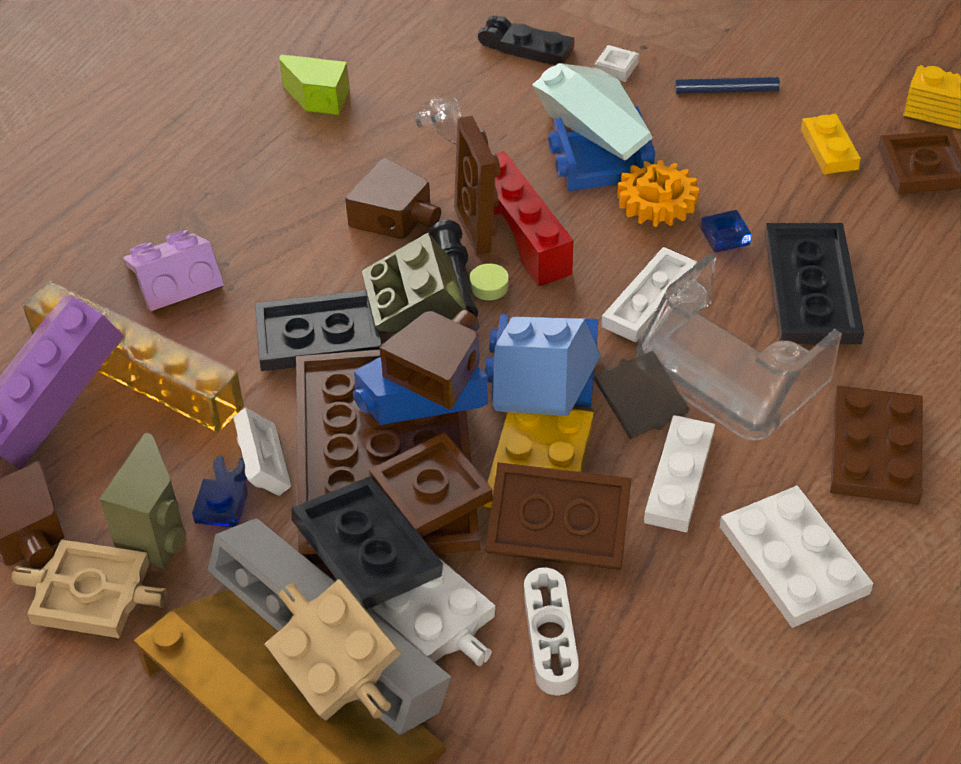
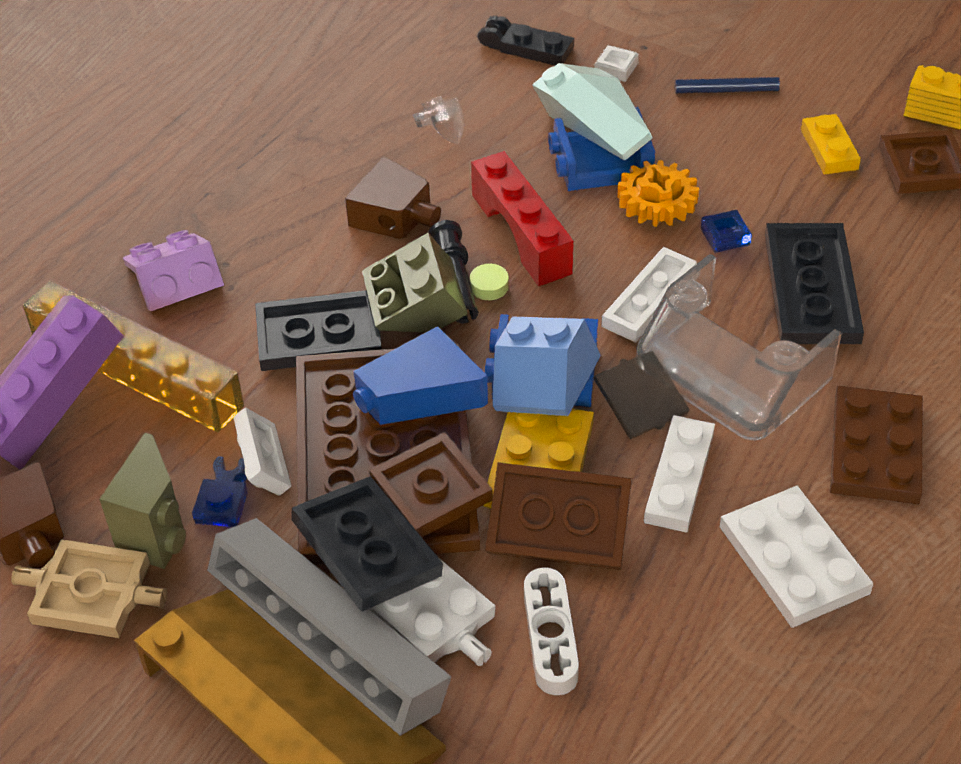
tan plate [265,579,402,720] -> none
lime slope [279,55,350,115] -> none
torso [380,310,480,410] -> none
reddish brown plate [454,116,500,255] -> none

